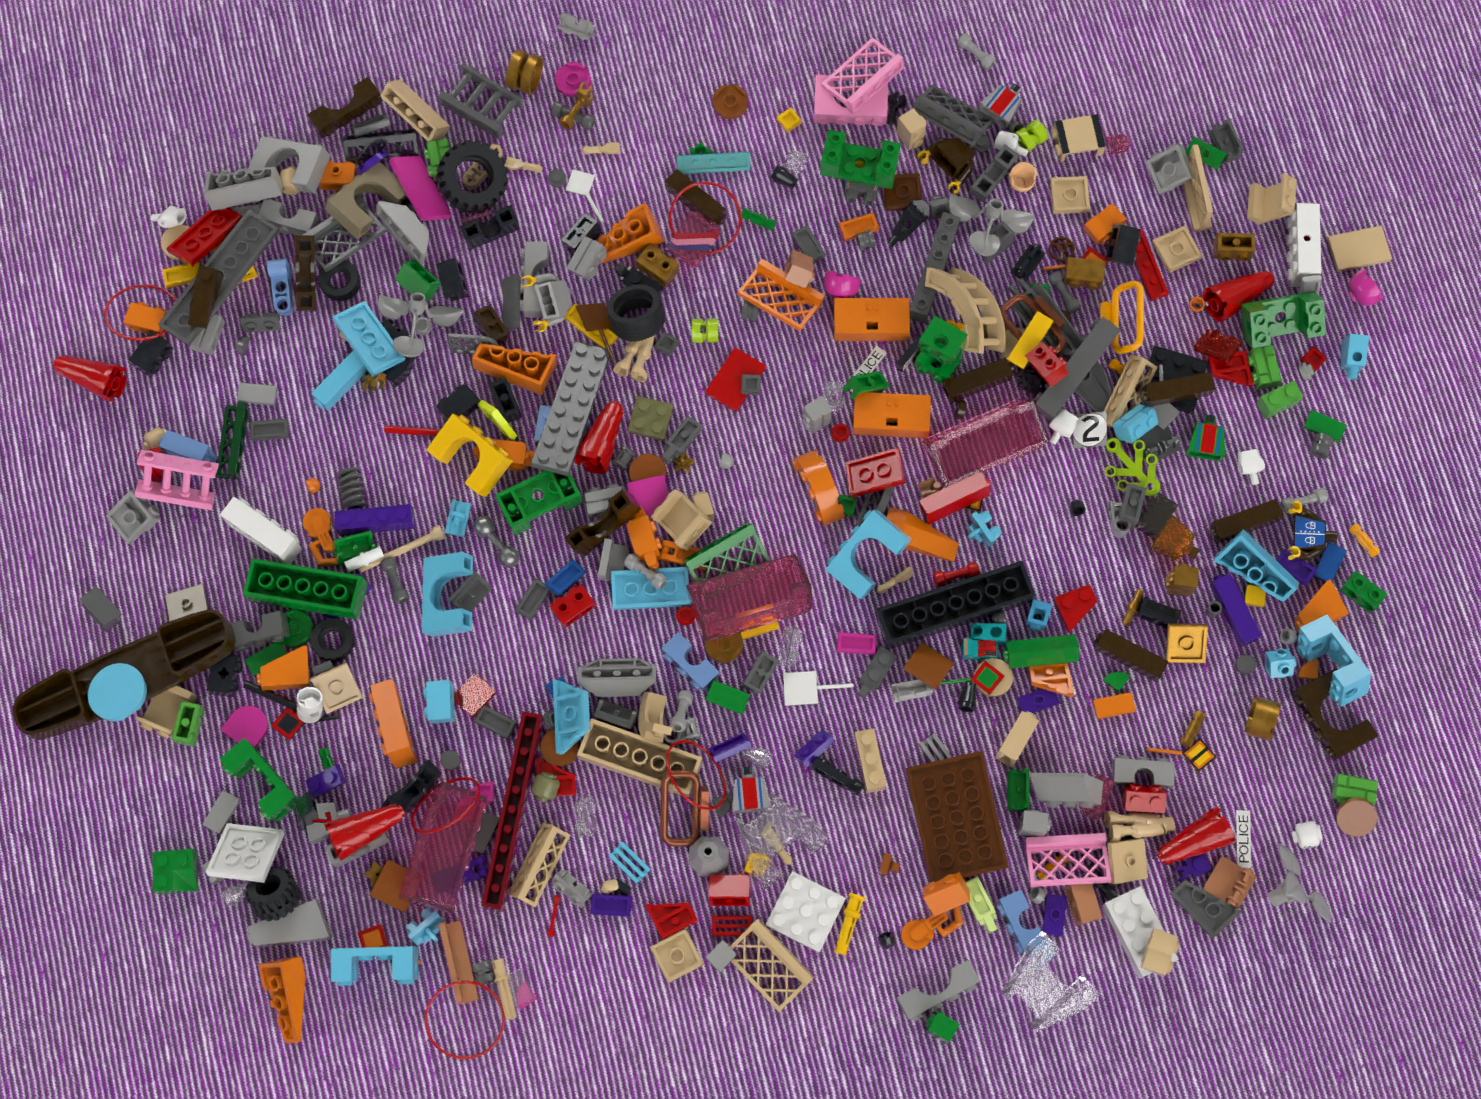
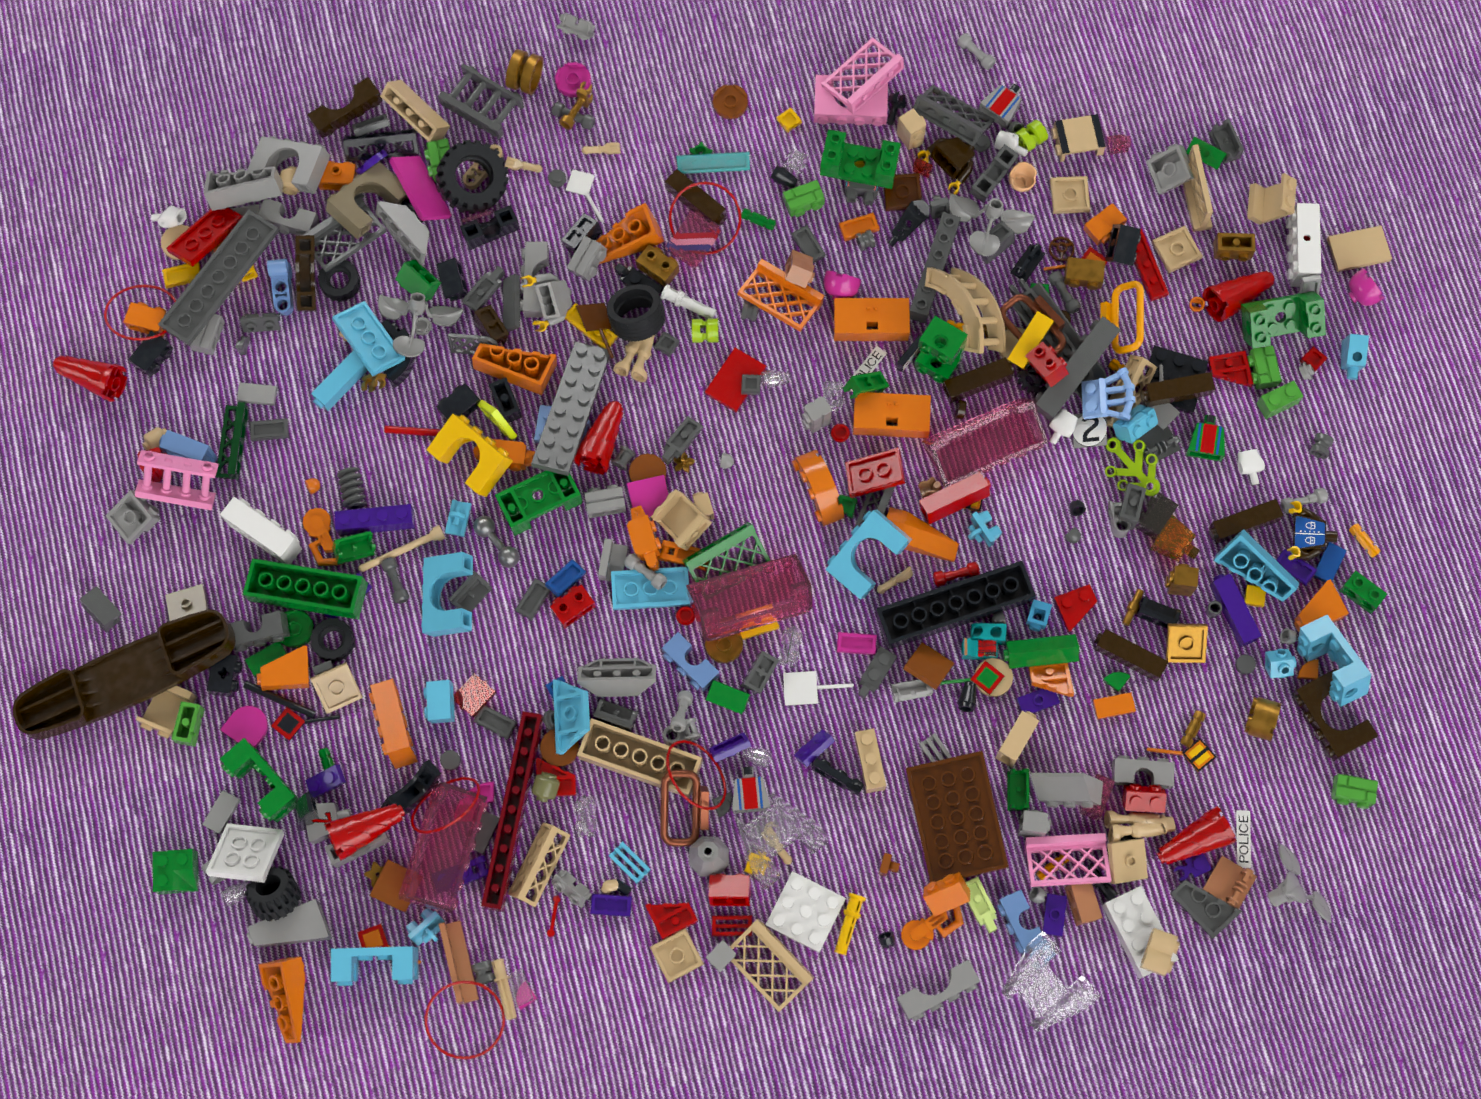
medium azure tile [88,663,147,721] -> none
dark brown slope [188,266,223,329] -> none
white wheel [297,687,323,723] -> none
white pin [344,546,384,573] -> none
dark brown arch [565,489,642,557] -> none
olive plate [628,396,674,441] -> none
tan arch [638,692,673,743] -> none
green brick [925,1011,960,1045] -> none
clear red plate [1194,329,1243,363] -> none
white head [1292,821,1323,849] -> none
green tile [1303,410,1347,443] -> none
tile [1336,797,1377,837] -> none
none -> dark grey hinge [462,266,505,312]
none -> white pin [660,284,717,319]
none -> clear cone [761,370,790,388]
none -> bright green brick [782,180,825,217]
none -> clear red tile [913,158,933,179]
none -> dark grey hinge [1064,527,1081,544]
none -> light blue plate [1081,368,1135,421]

